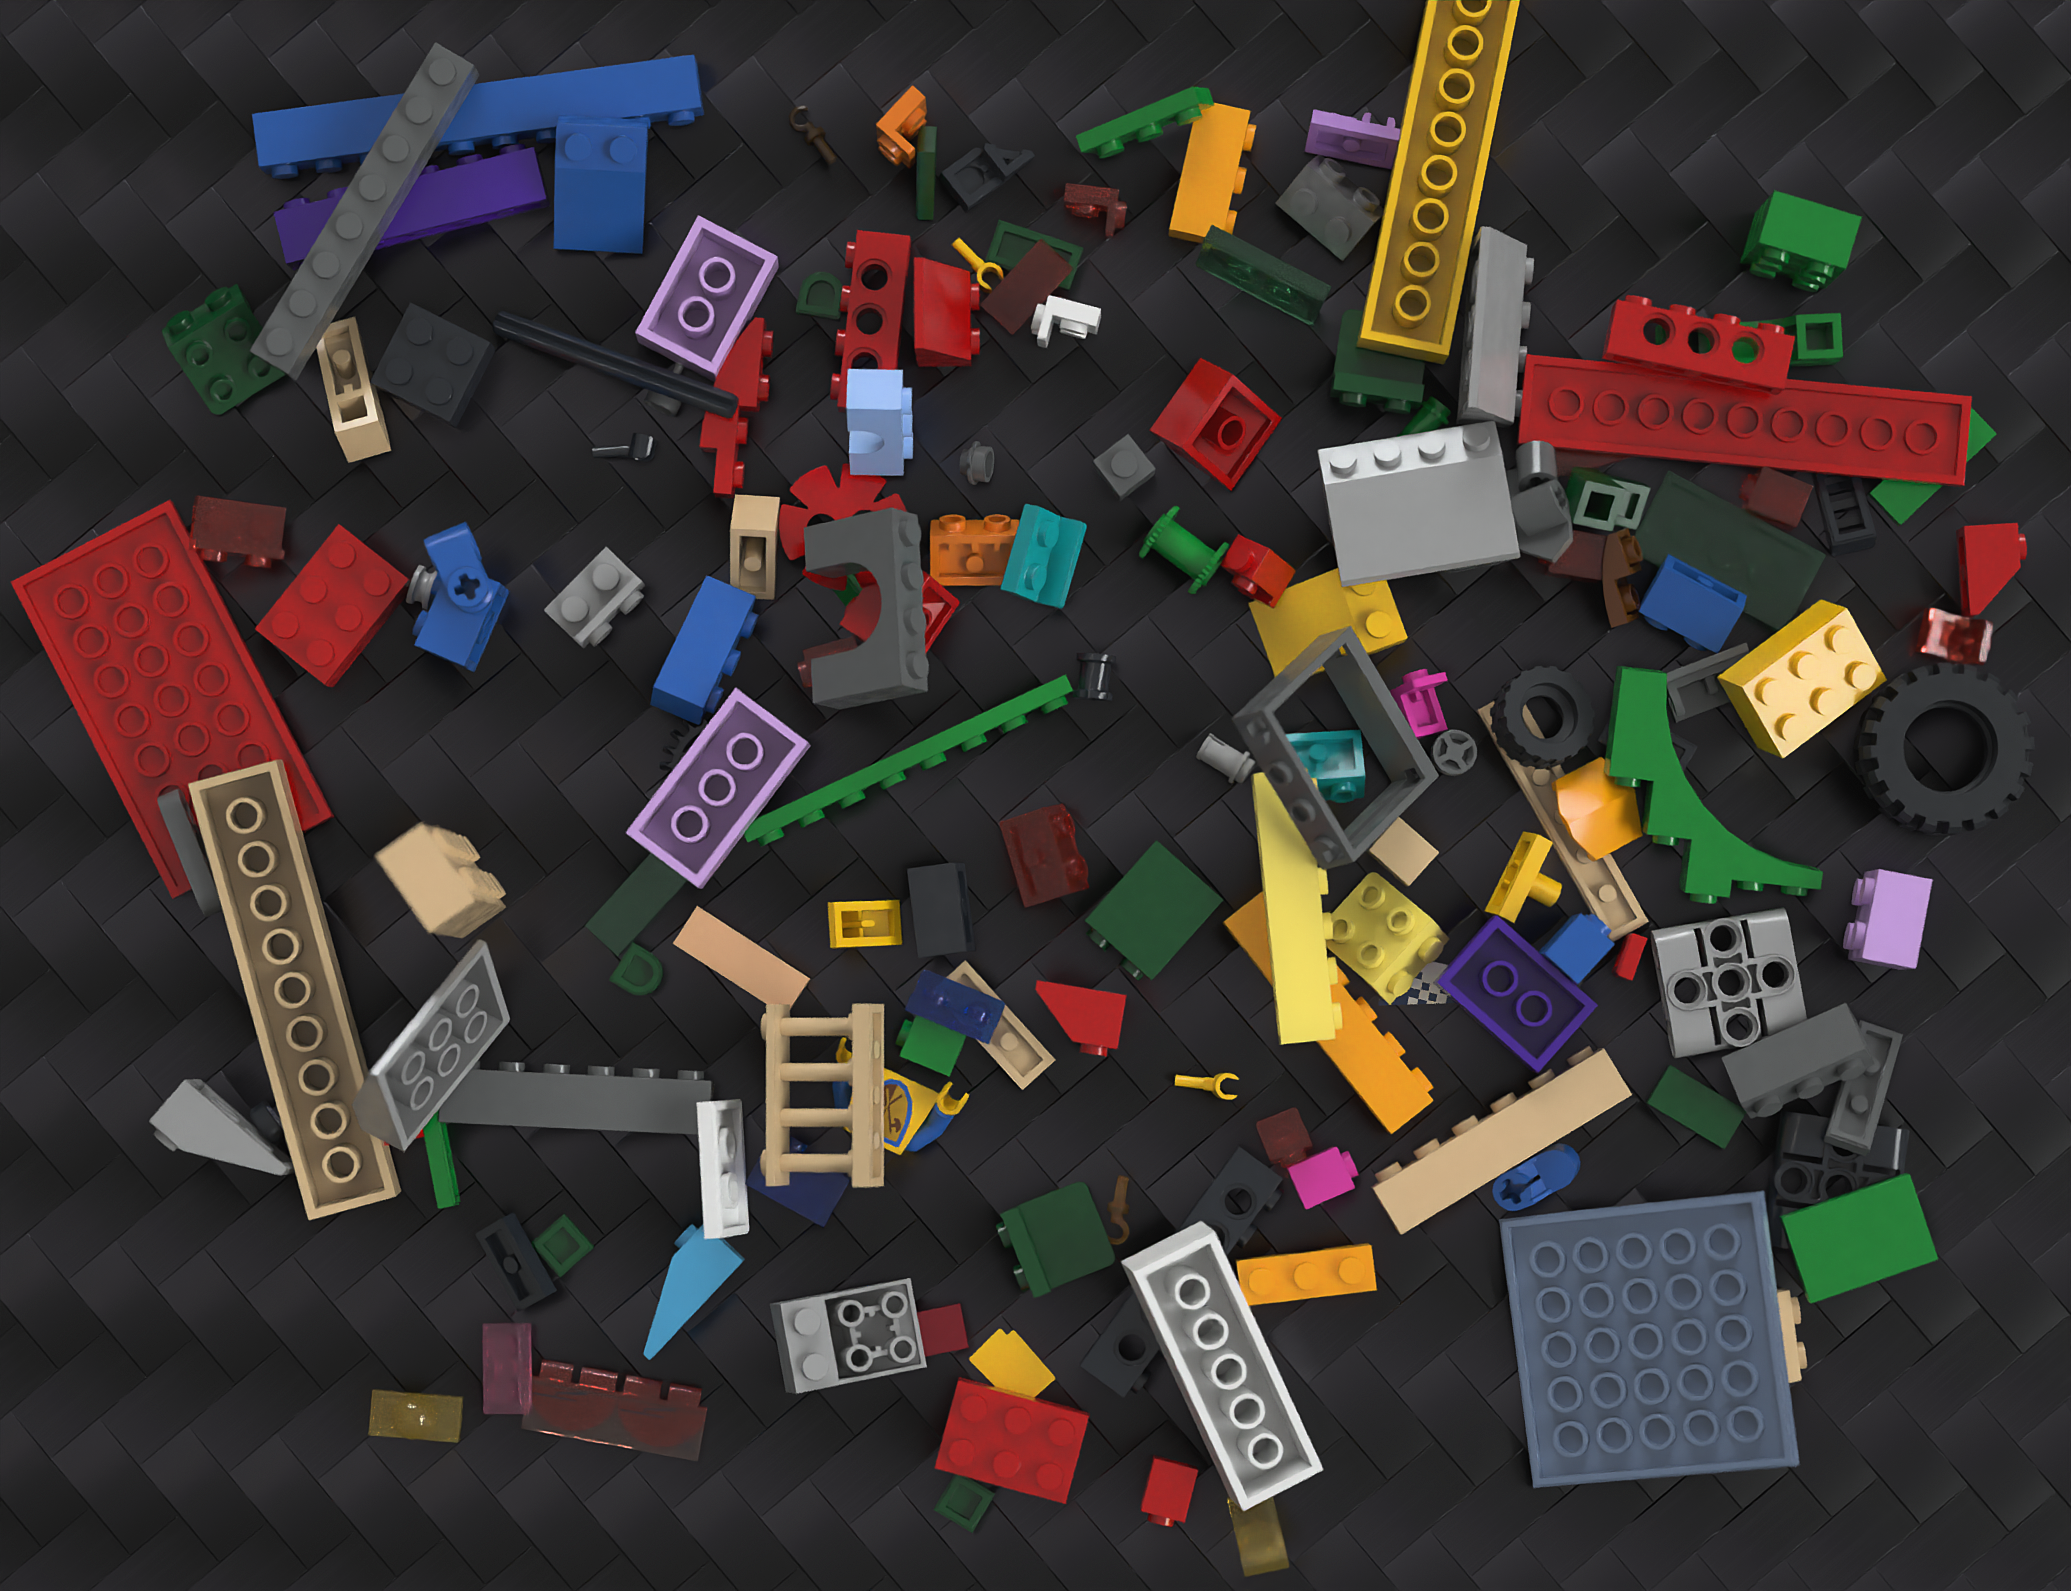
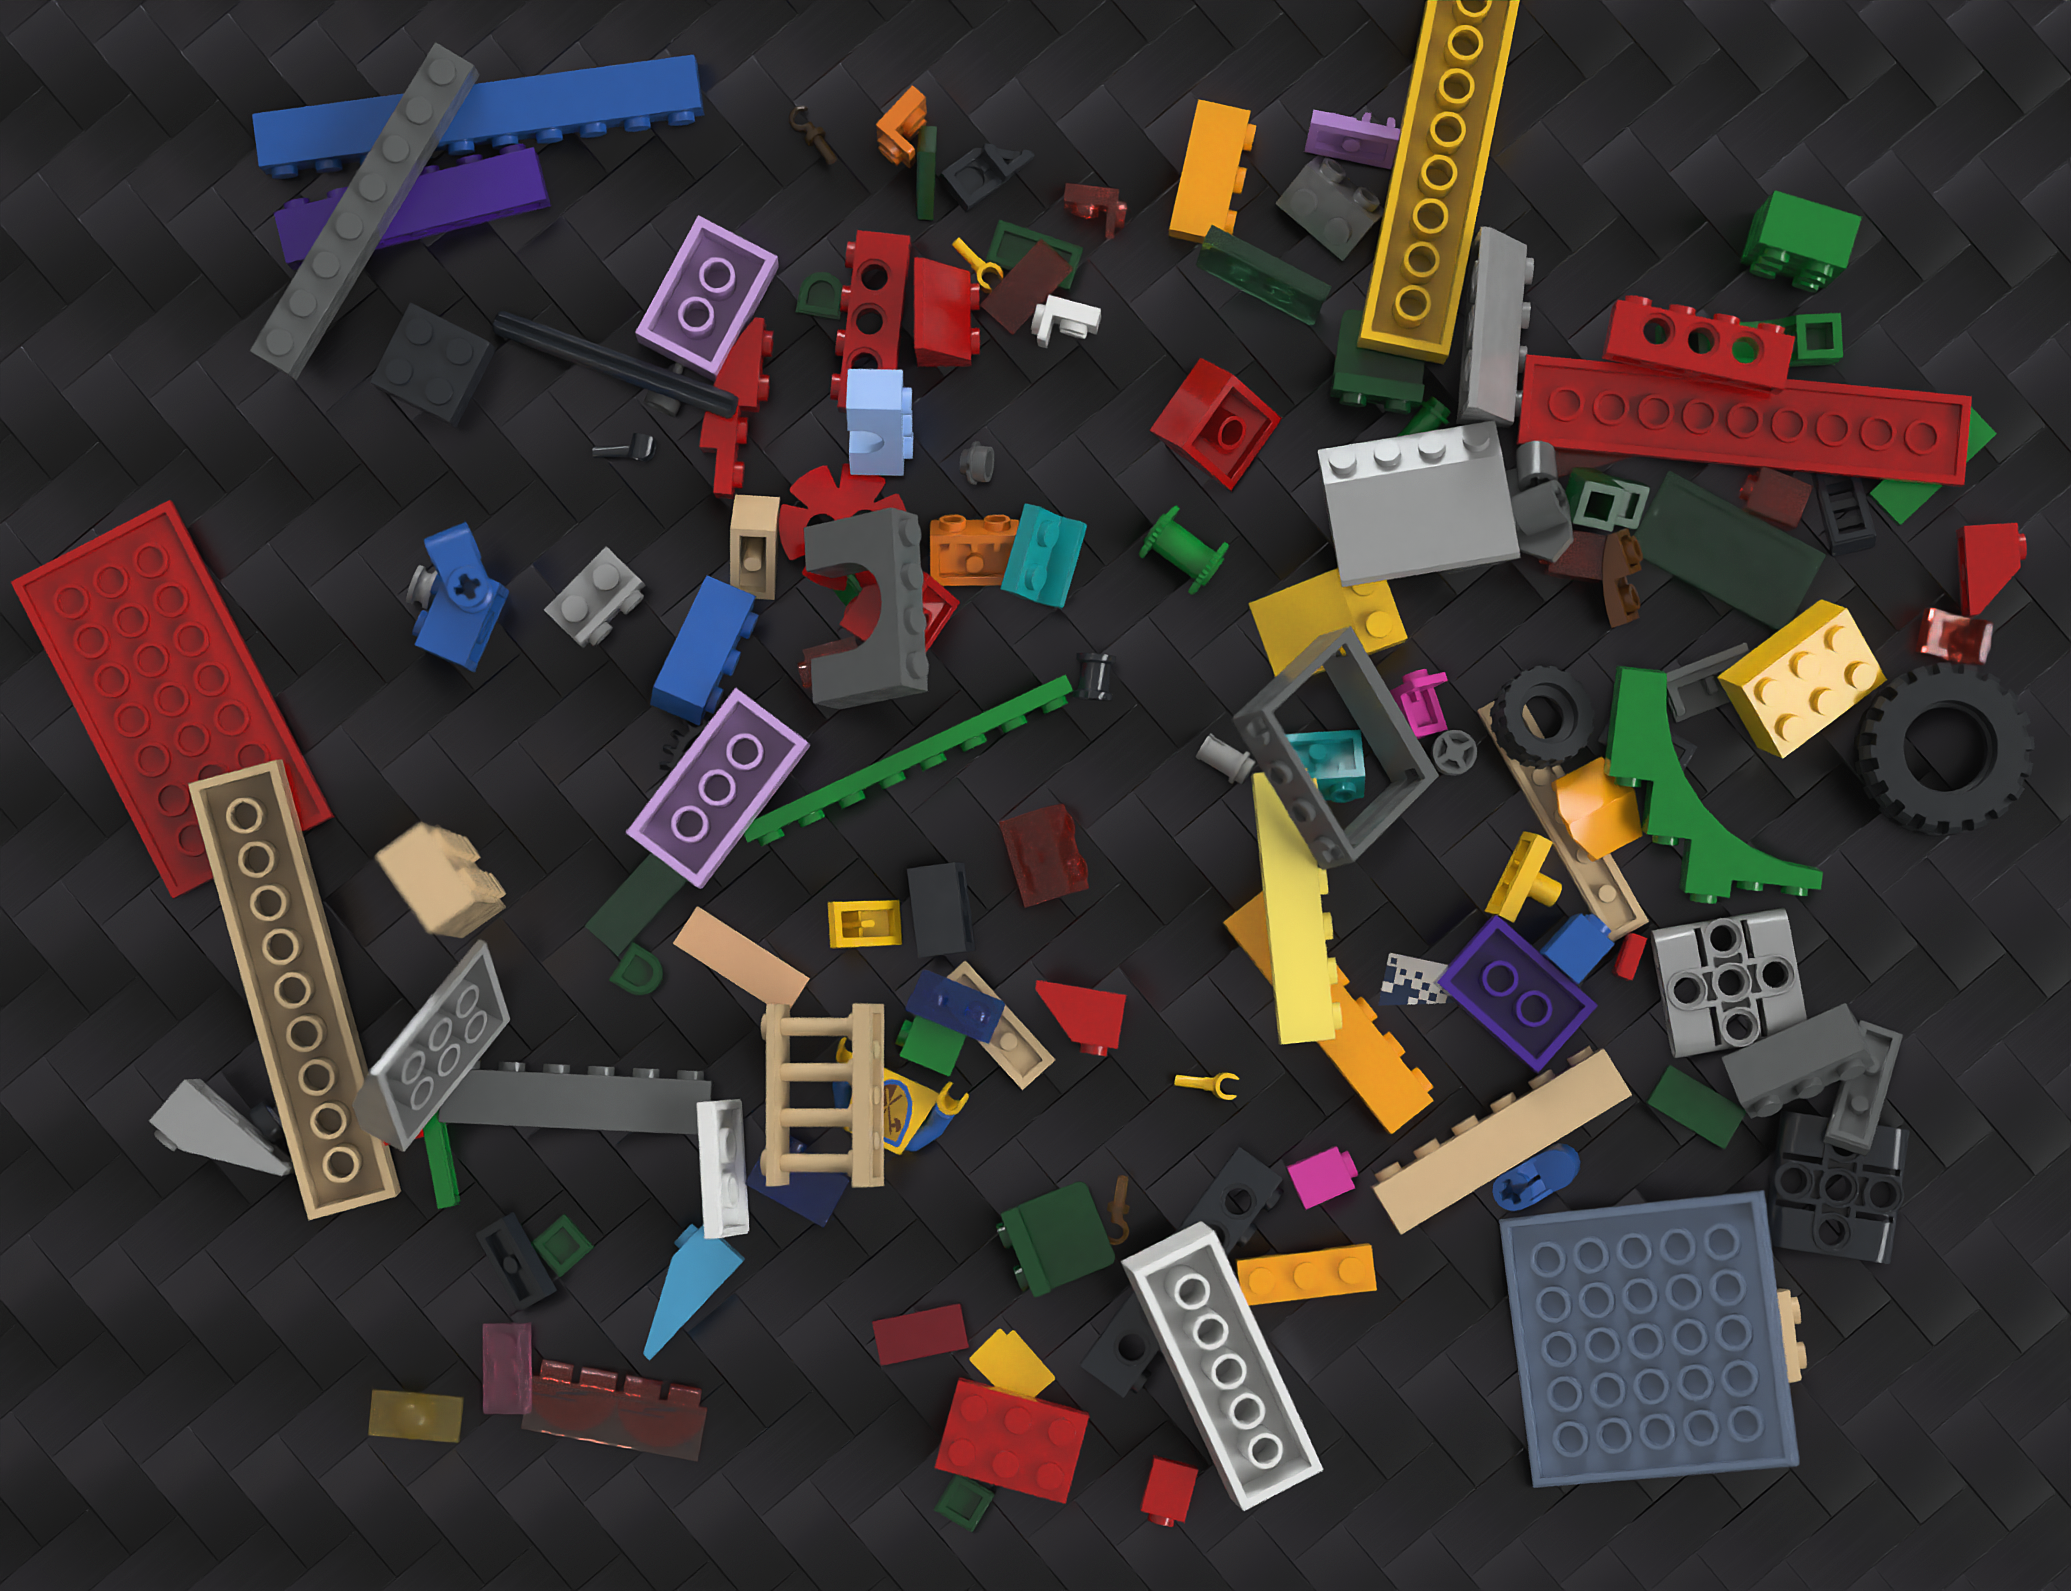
dark grey beam [157,788,223,917] -> none
dark green bracket [161,284,285,415] -> none
clear red bracket [188,496,286,568] -> none
red brick [255,524,411,688] -> none
tan slope [316,317,391,463] -> none
blue slope [554,115,649,254] -> none
light grey slope [770,1278,927,1394] -> none
green plate [1076,86,1214,158] -> none
dark green brick [1084,840,1223,981] -> none
dark grey brick [1092,434,1156,502] -> none
red brick [1220,535,1296,609] -> none
clear yellow tile [1227,1496,1289,1577] -> none
clear red bracket [1256,1108,1313,1168] -> none
light yellow bracket [1325,872,1449,1005] -> none
tan brick [1366,817,1439,887] -> none
blue brick [1638,554,1747,653] -> none
green tile [1779,1173,1938,1304] -> none
lavender brick [1843,869,1932,970] -> none

